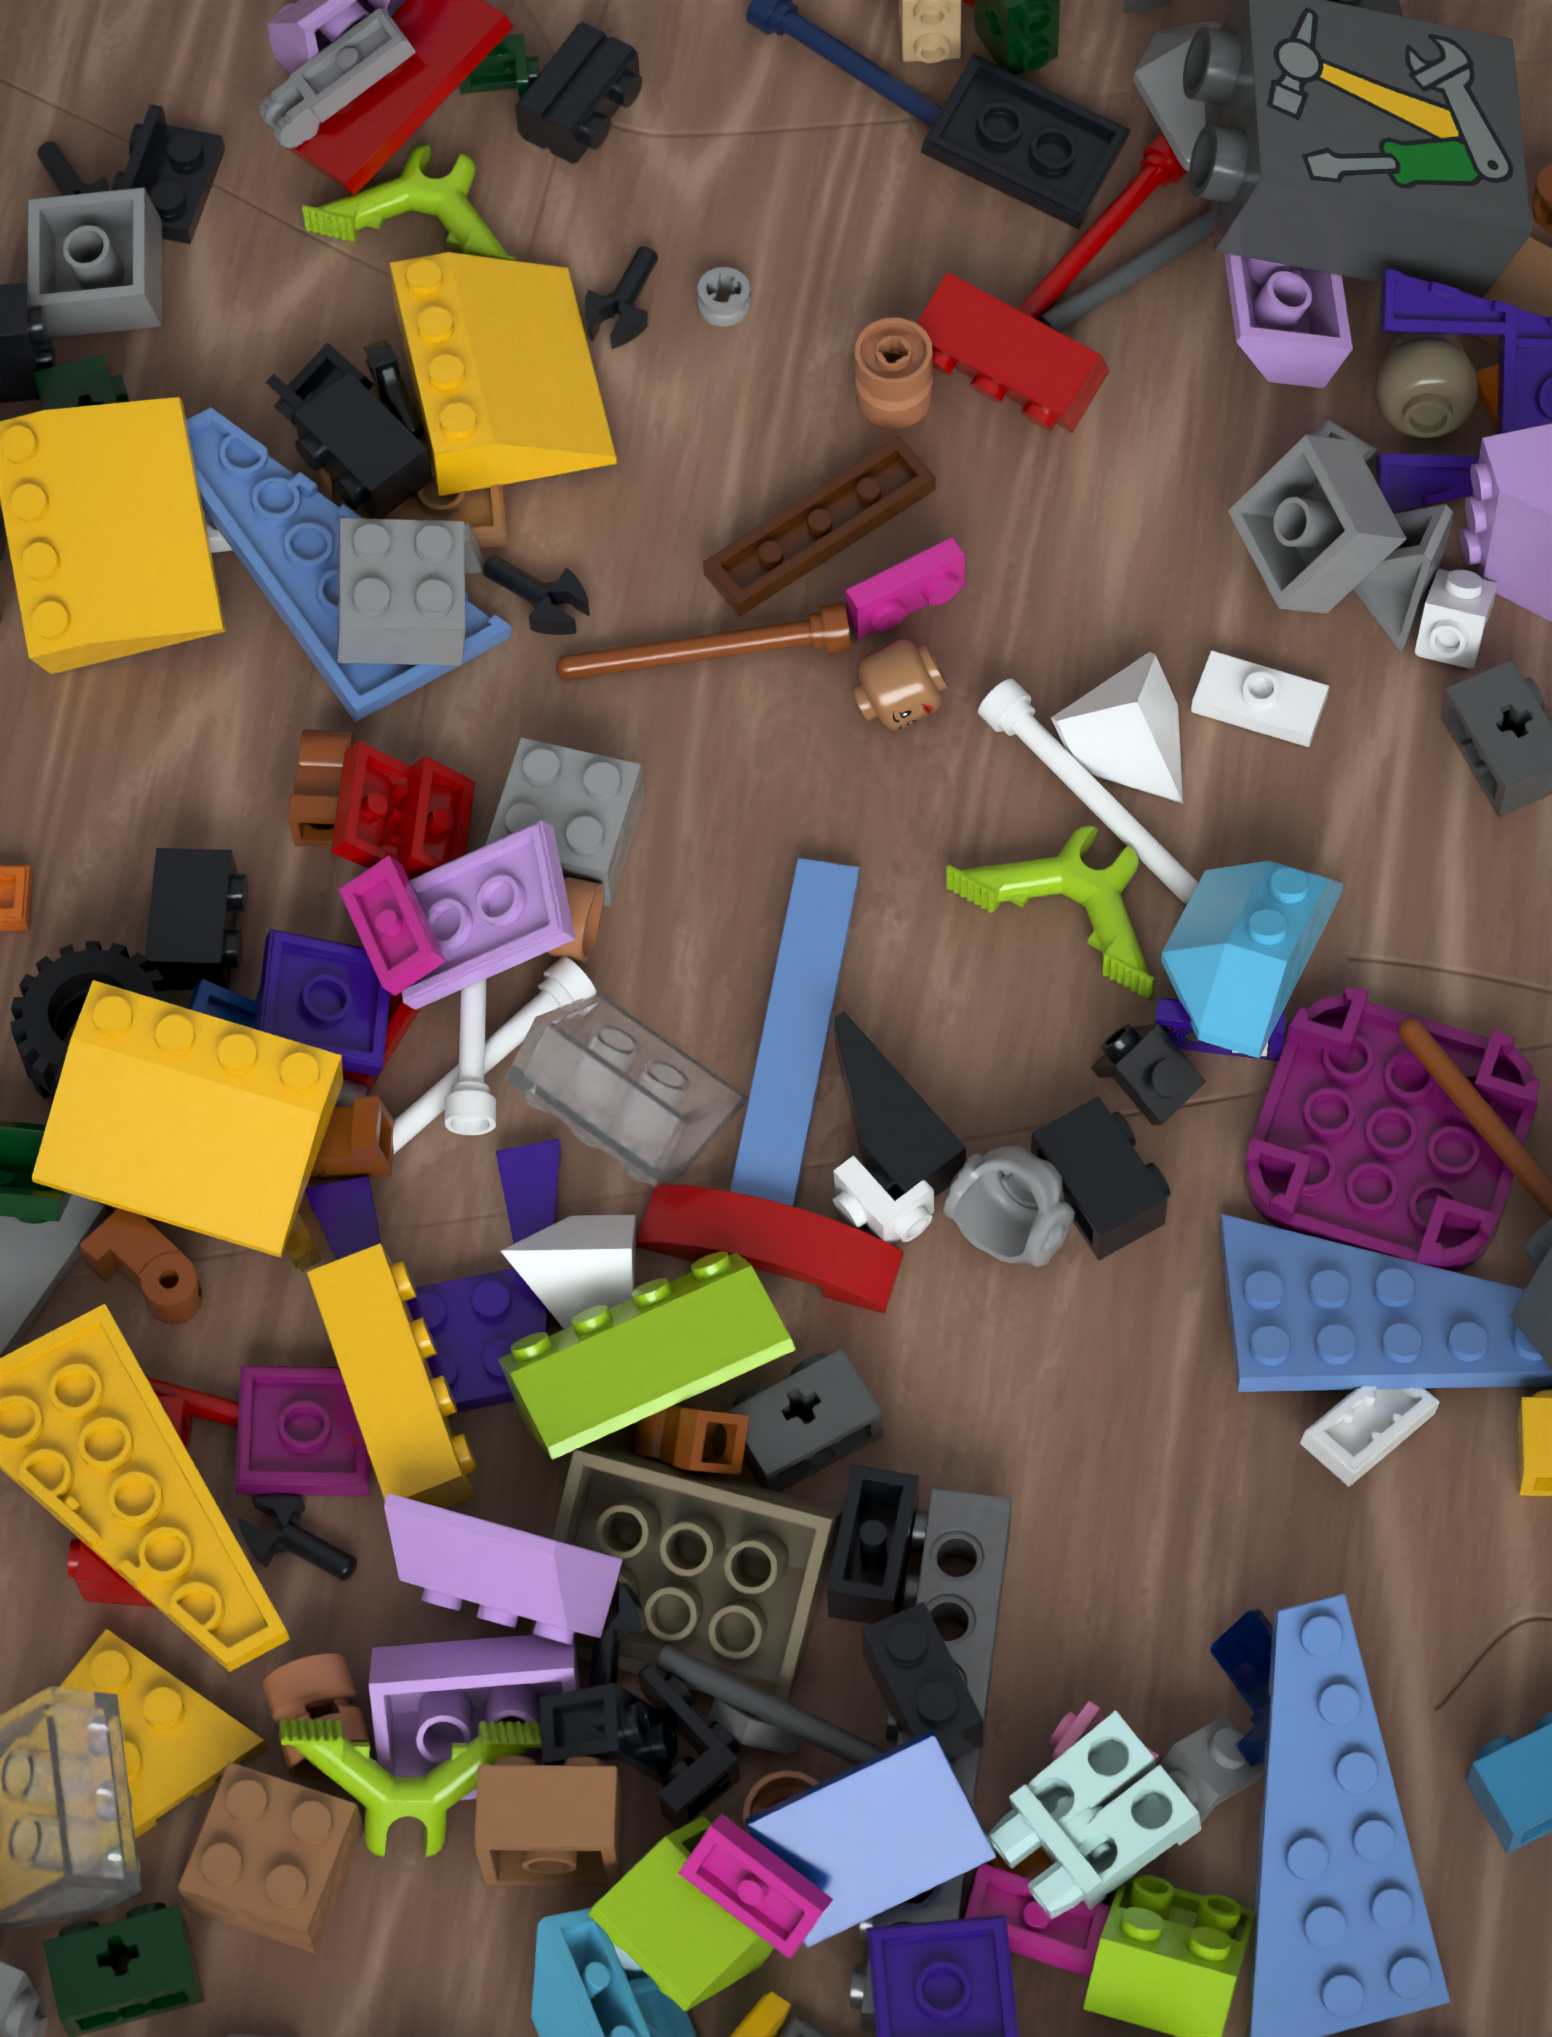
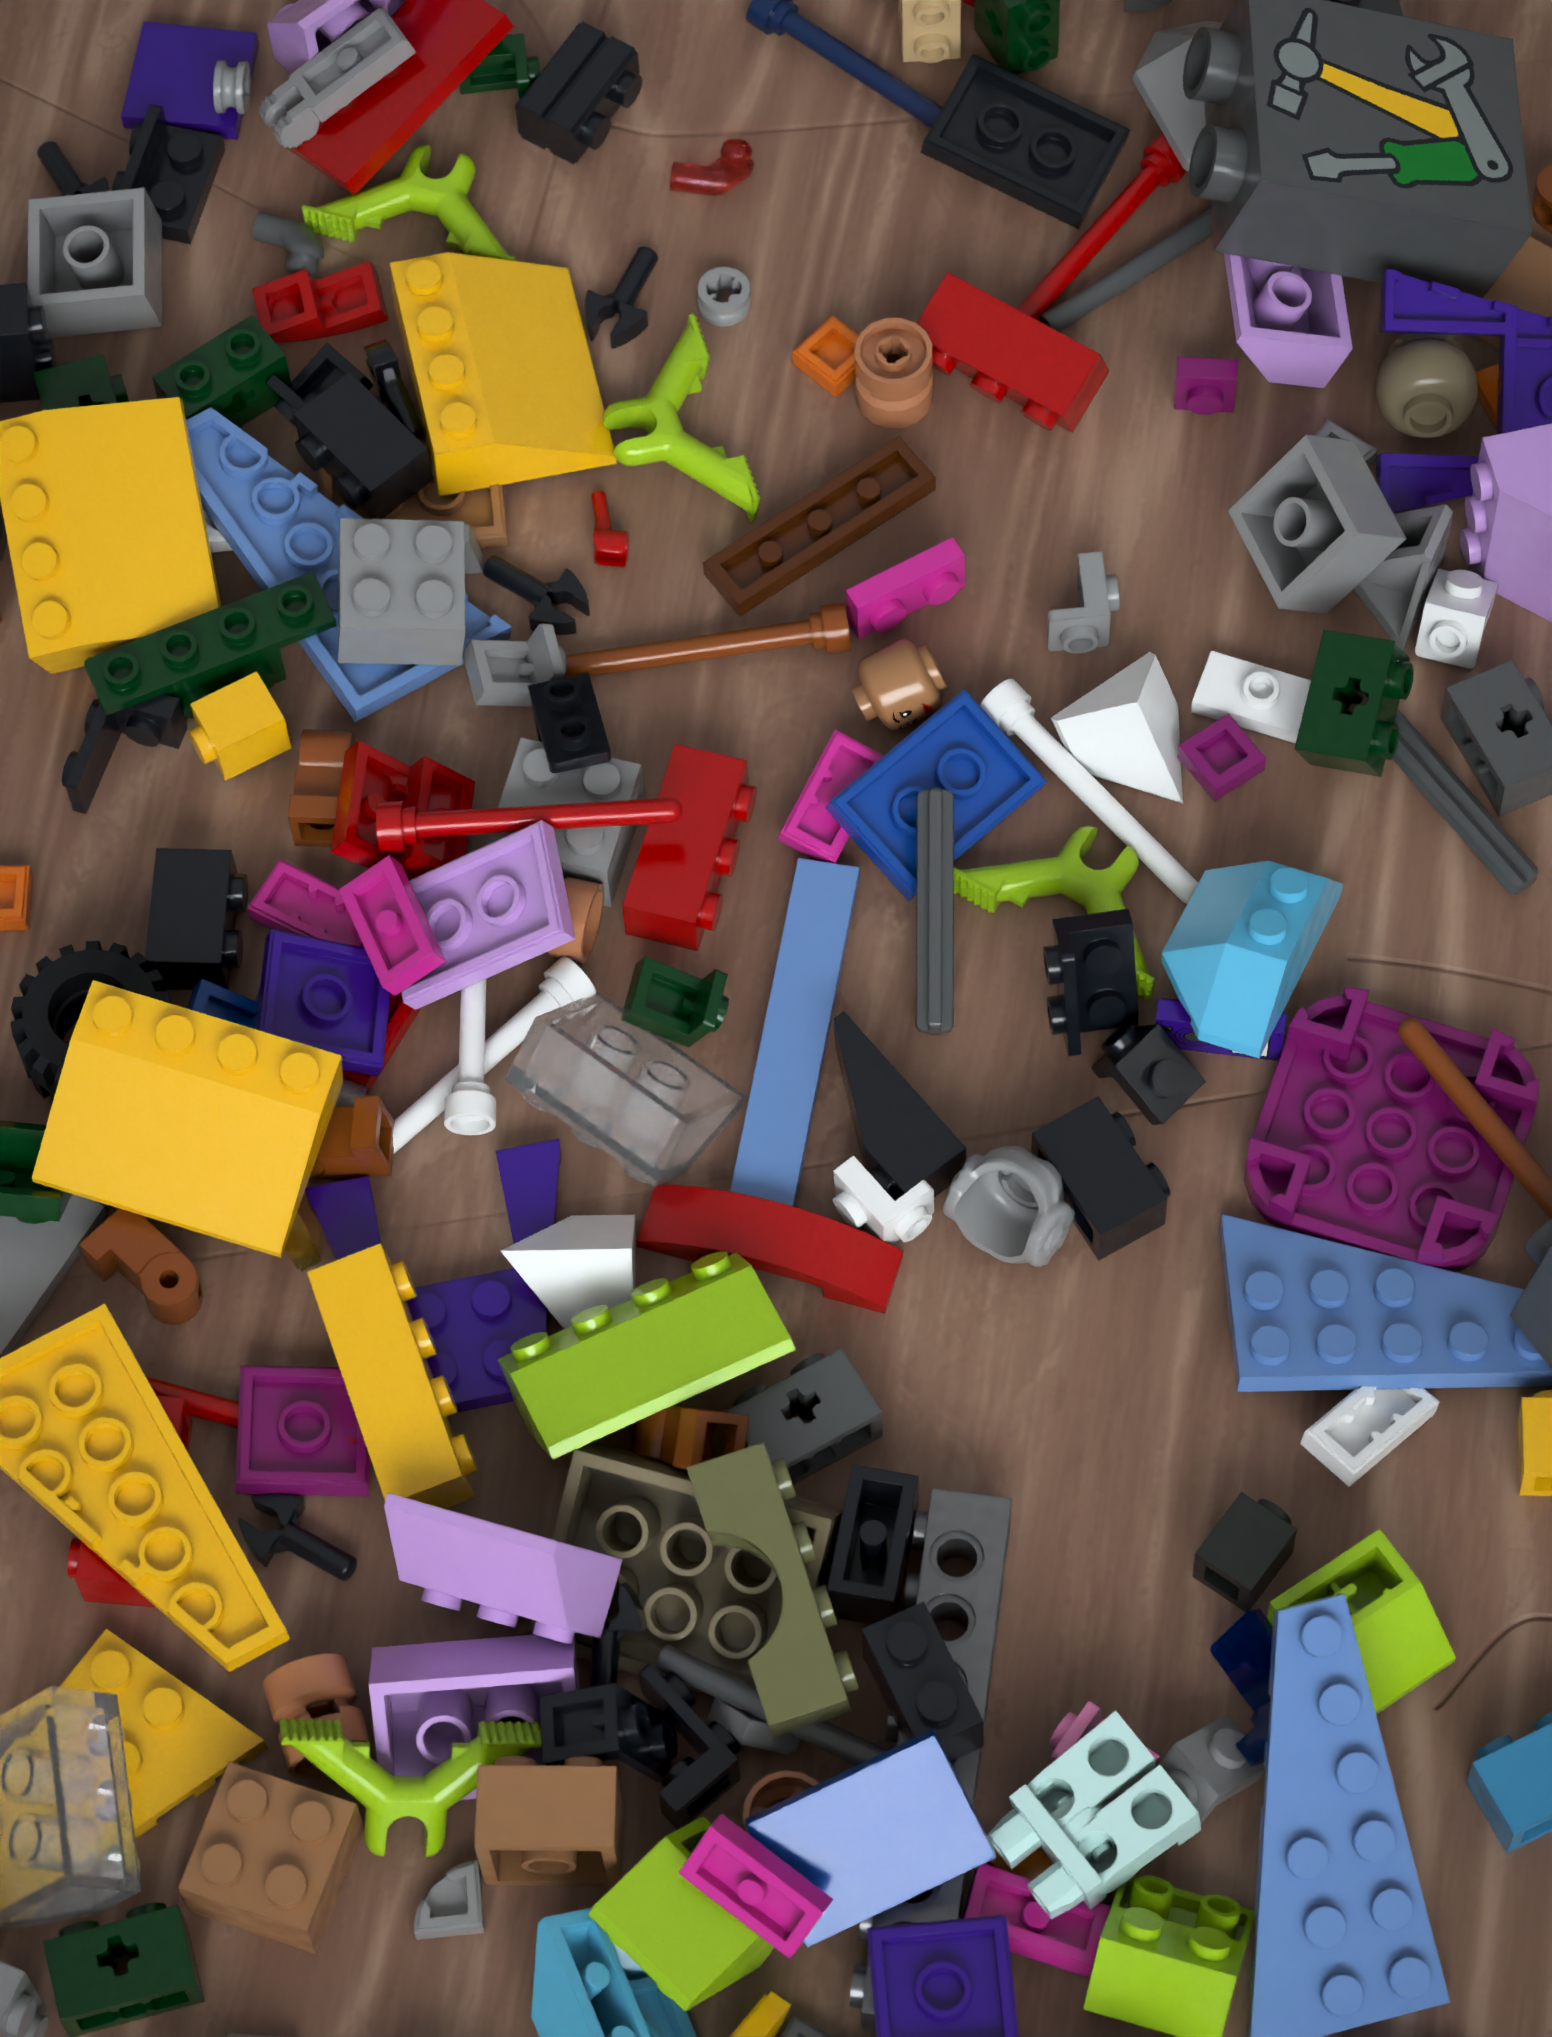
none -> black bracket [62,694,188,814]
none -> dark green bracket [84,573,337,718]
none -> dark purple tile [121,21,259,140]
none -> dark green brick [152,315,291,428]
none -> yellow brick [188,671,292,781]
none -> light grey bush [213,60,251,115]
none -> dark pink plate [247,859,364,947]
none -> dark grey arm [252,211,324,277]
none -> red slope [252,261,389,343]
none -> red piece [376,797,683,853]
none -> light grey tile [414,1860,485,1940]
none -> light grey bracket [463,624,566,707]
none -> black bracket [528,672,612,773]
none -> red hand [591,491,629,567]
none -> lime piece [603,314,761,521]
none -> dark green bracket [621,956,729,1047]
none -> red brick [622,744,757,951]
none -> clear red arm [670,139,754,196]
none -> olive arch [686,1442,859,1737]
none -> dark pink plate [776,729,884,863]
none -> orange tile [792,315,859,397]
none -> blue tile [825,689,1047,901]
none -> dark grey axle [915,788,954,1035]
none -> black bracket [1043,909,1139,1056]
none -> light grey bracket [1047,551,1119,654]
none -> magenta plate [1174,356,1238,415]
none -> magenta plate [1177,713,1266,802]
none -> pearl dark grey brick [1192,1492,1297,1614]
none -> lime slope [1265,1529,1456,1715]
none -> dark green brick [1294,629,1414,777]
none -> dark grey axle [1392,709,1538,895]

